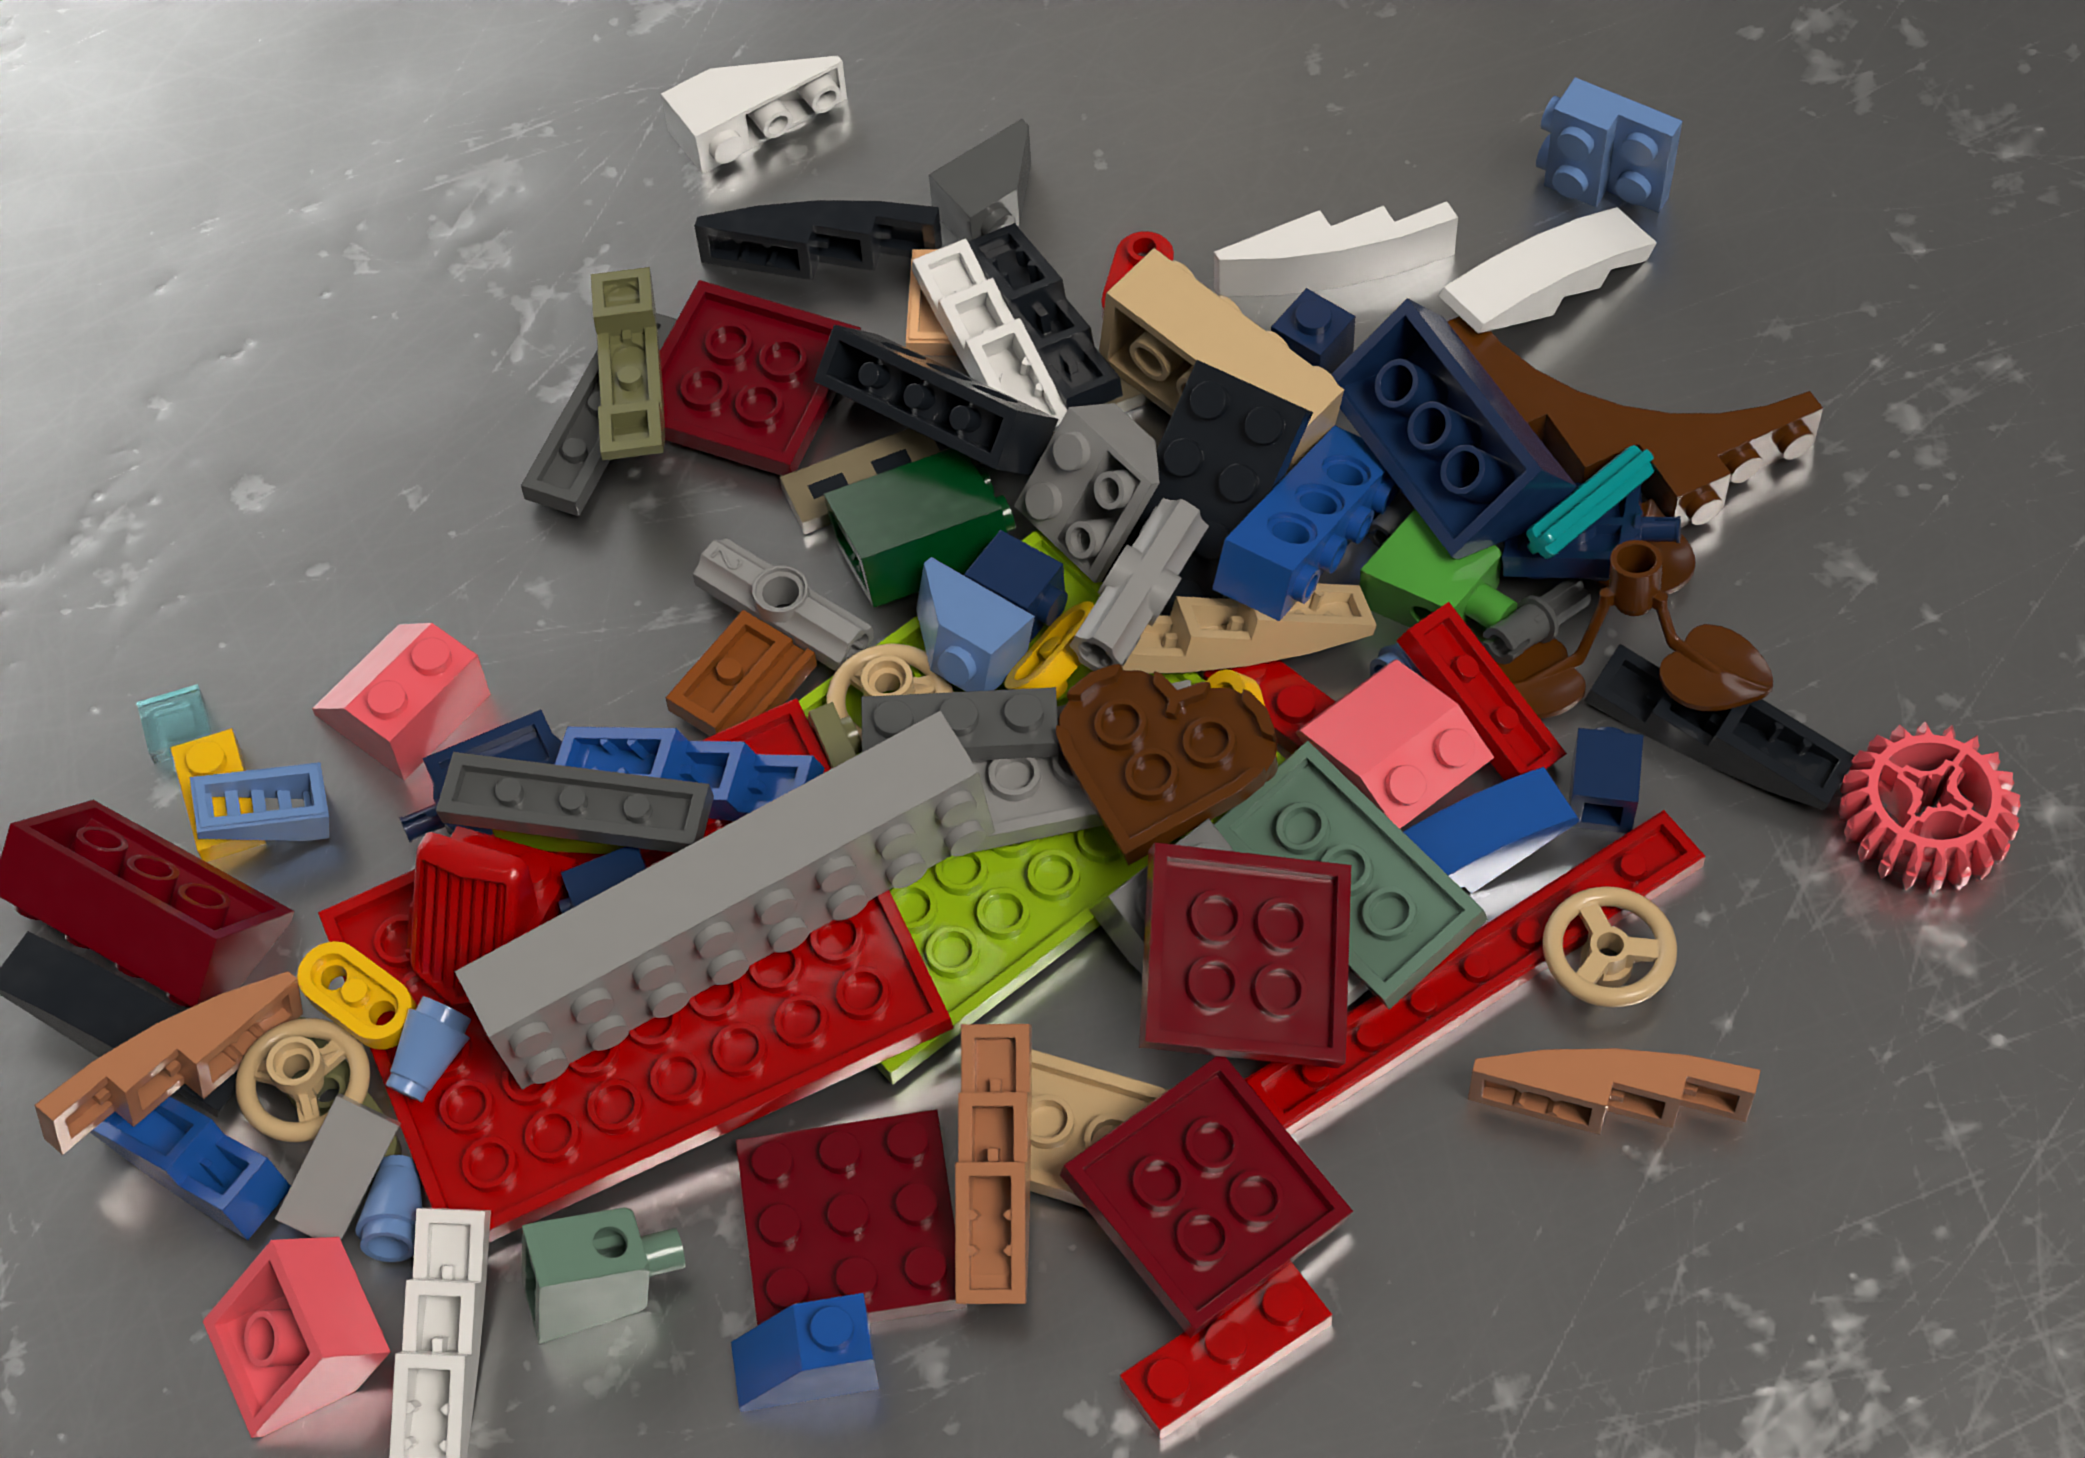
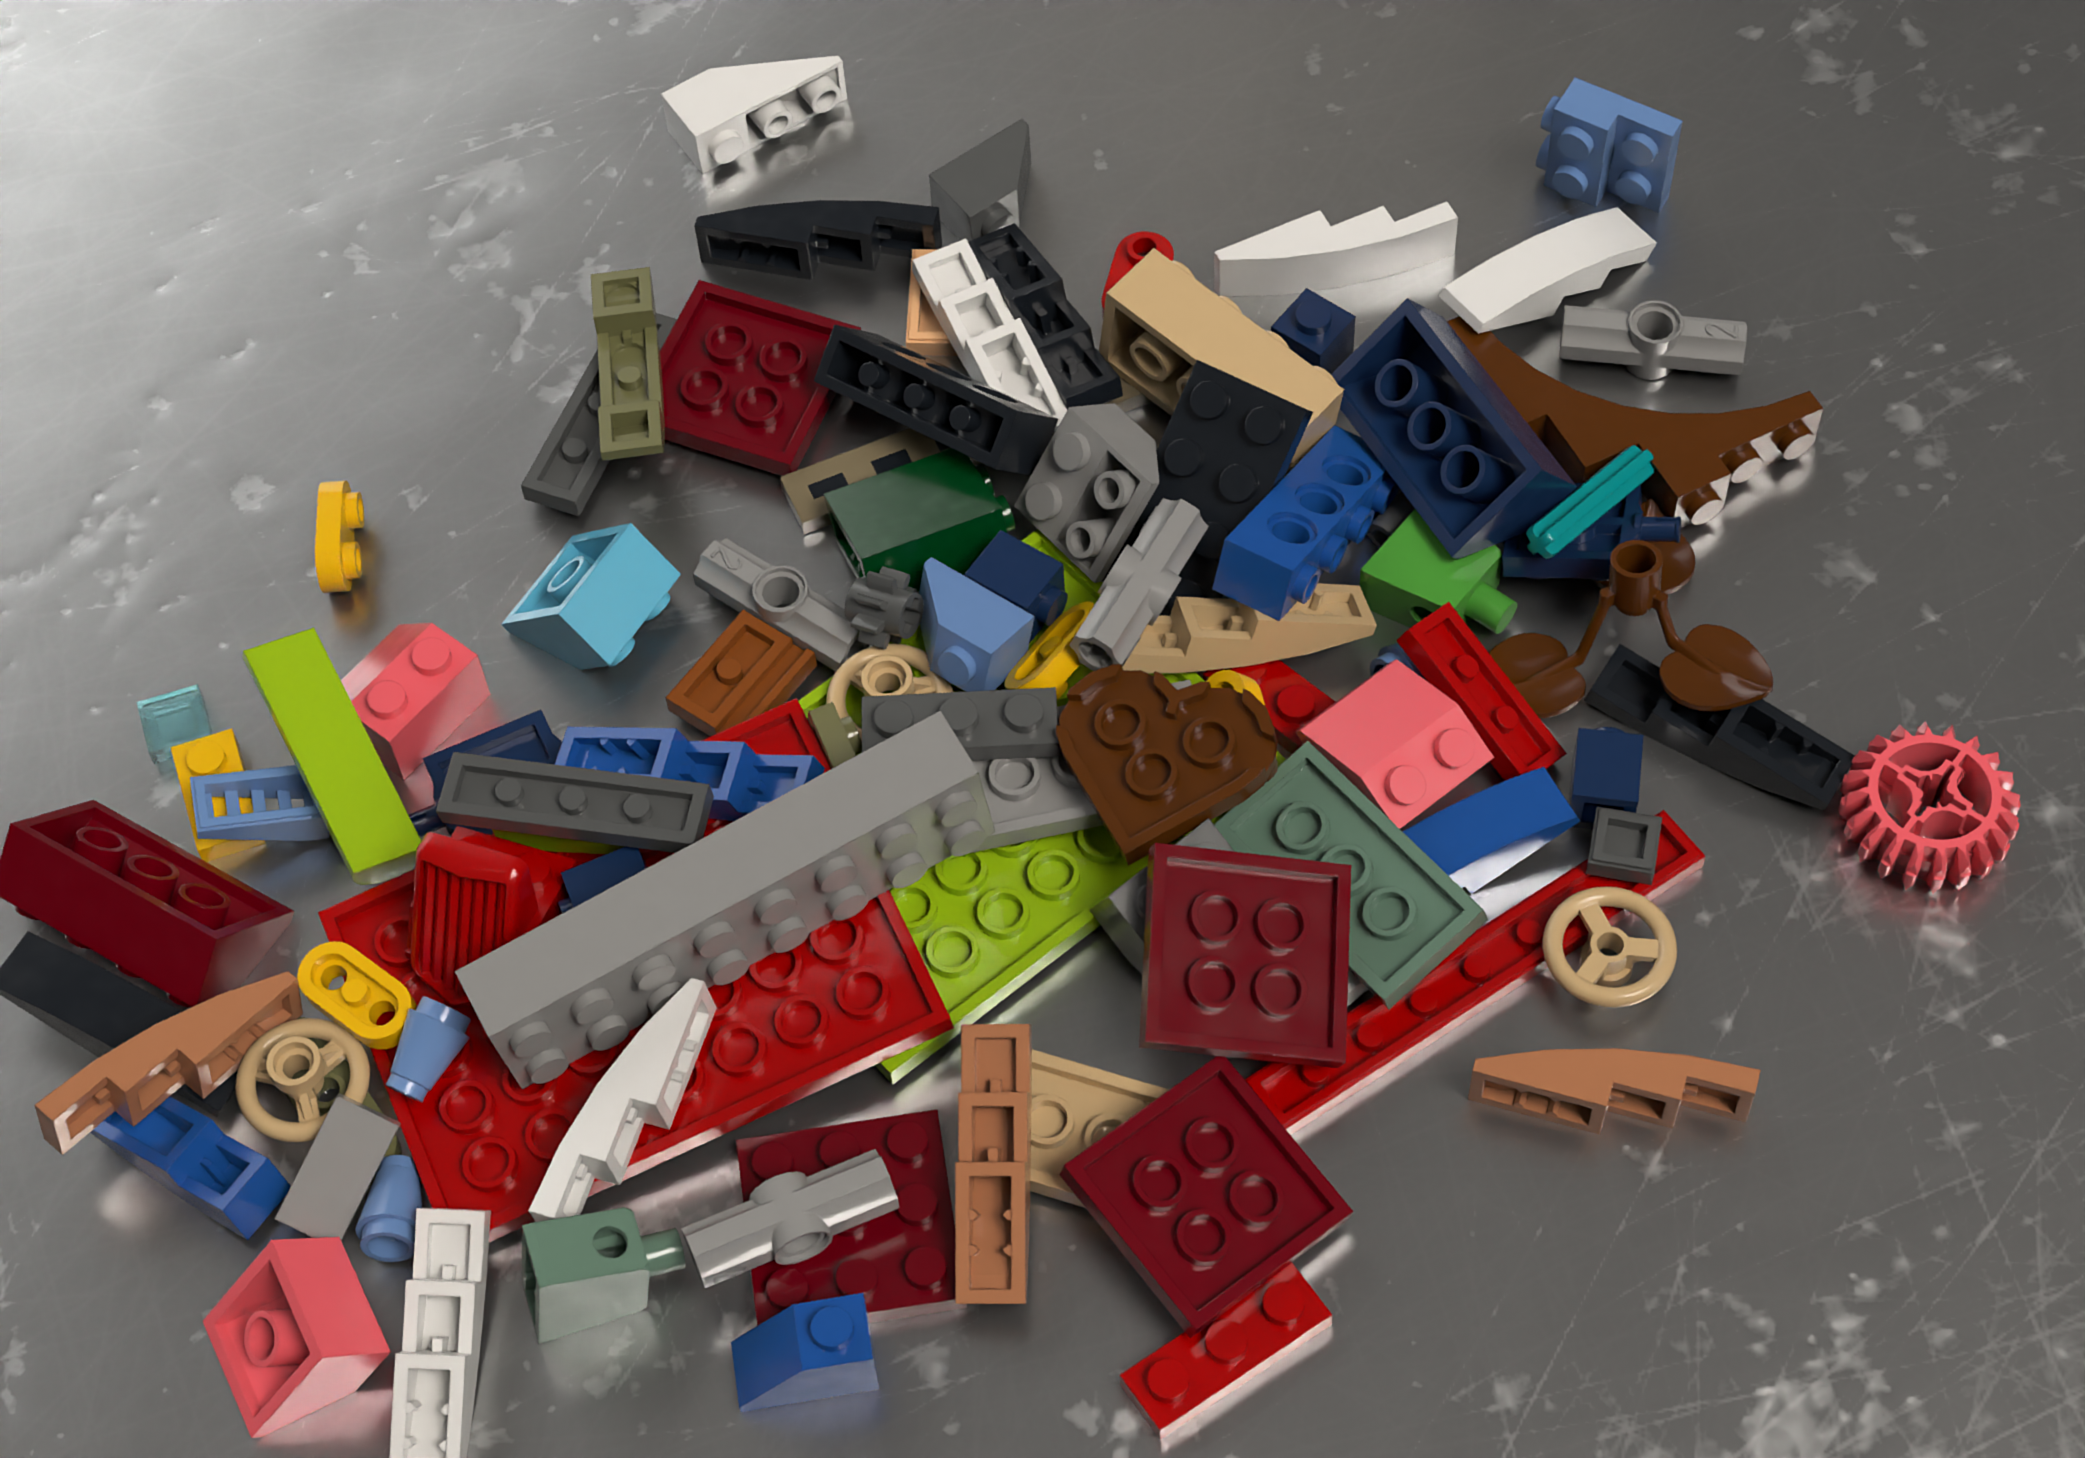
dark grey axle [1483,578,1591,665] -> none
none -> lime brick [242,628,421,885]
none -> yellow plate [315,480,364,593]
none -> medium azure slope [501,523,681,670]
none -> white slope [528,978,717,1222]
none -> light grey piece [681,1149,899,1288]
none -> dark grey gear [845,566,924,650]
none -> light grey piece [1559,300,1747,380]
none -> dark grey tile [1586,807,1662,885]

